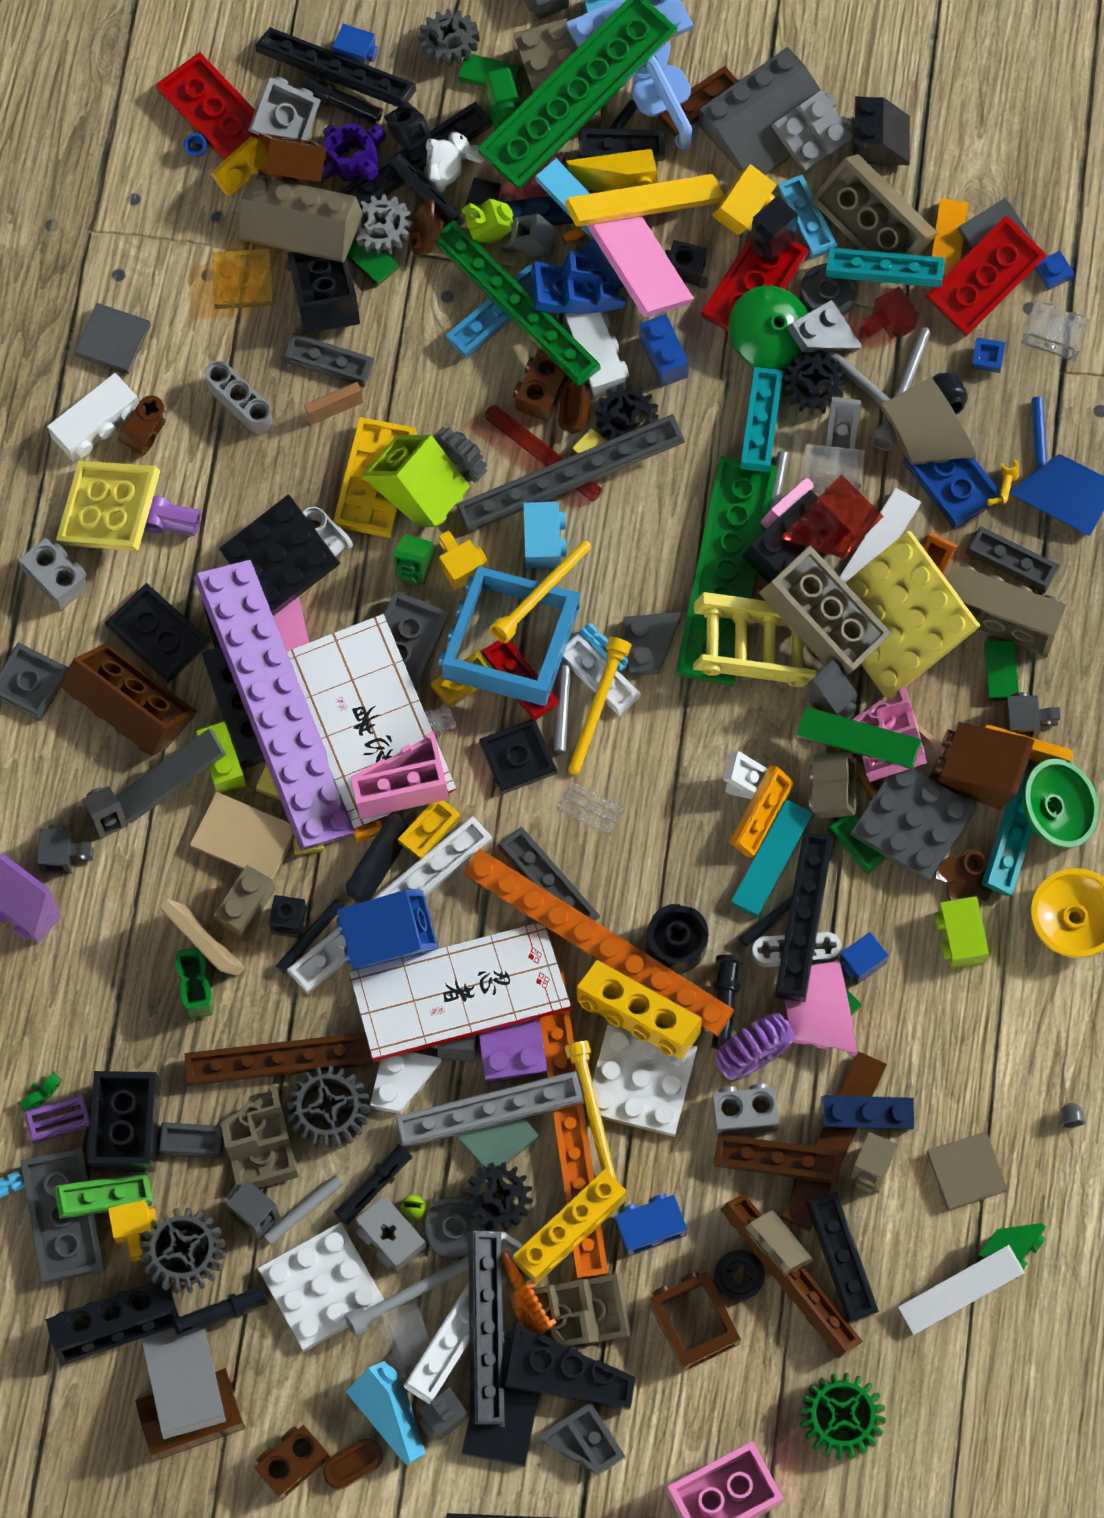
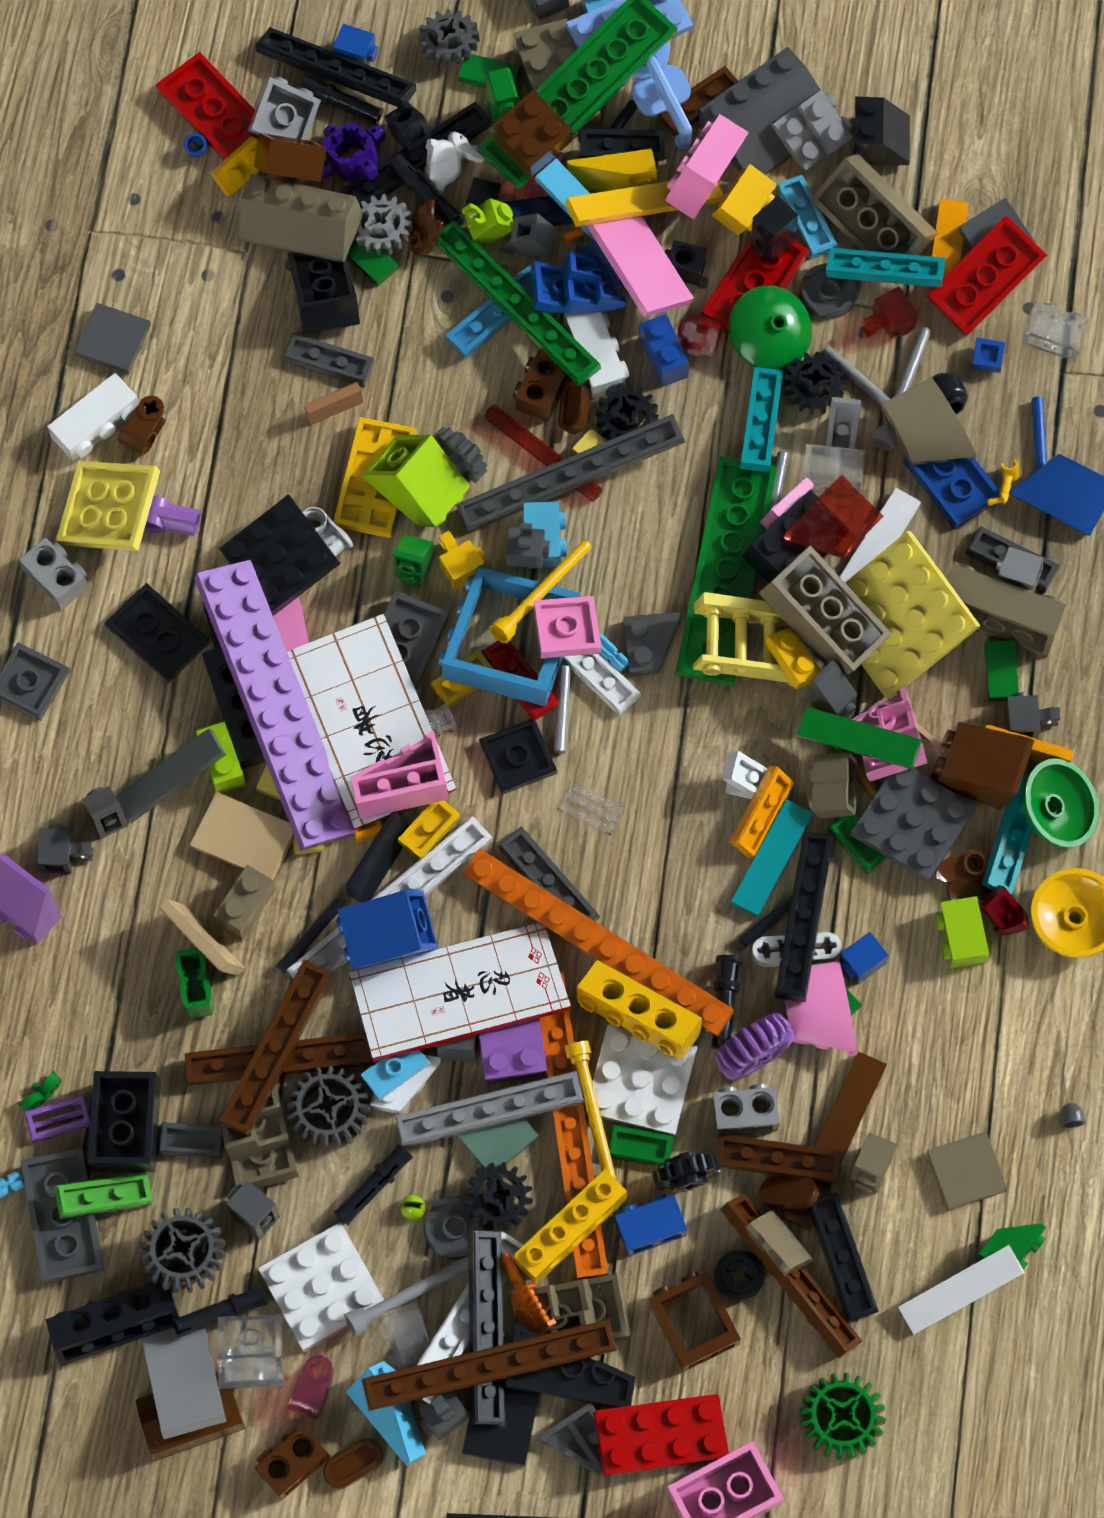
reddish brown slope [60,643,197,756] -> none
yellow brick [108,1200,157,1263] -> none
light grey beam [205,361,273,435] -> none
clear yellow plate [212,249,273,309] -> none
light grey bar [263,1175,343,1245] -> none
black brick [269,895,307,939] -> none
light grey brick [356,1195,426,1272] -> none
yellow piece [568,636,632,775] -> none
black brick [646,904,709,973] -> none
wing [786,300,862,352] -> none
dark blue plate [821,1095,914,1130] -> none
orange slope [923,533,958,574] -> none
blue plate [1035,251,1074,290] -> none
none -> clear brick [217,1314,284,1389]
none -> reddish brown plate [219,960,332,1136]
none -> clear pink piece [288,1355,334,1420]
none -> medium azure plate [361,1050,429,1101]
none -> reddish brown tile [361,1319,617,1411]
none -> reddish brown brick [491,89,573,178]
none -> dark grey brick [506,523,550,568]
none -> bright pink plate [533,596,601,658]
none -> red plate [593,1394,729,1477]
none -> green tile [609,1125,674,1167]
none -> black gear [652,1151,721,1192]
none -> bright pink brick [665,114,749,219]
none -> clear red brick [677,313,724,357]
none -> reddish brown tile [759,1176,820,1209]
none -> yellow plate [764,627,821,689]
none -> dark red tile [979,885,1029,935]
none -> light grey brick [995,547,1043,593]

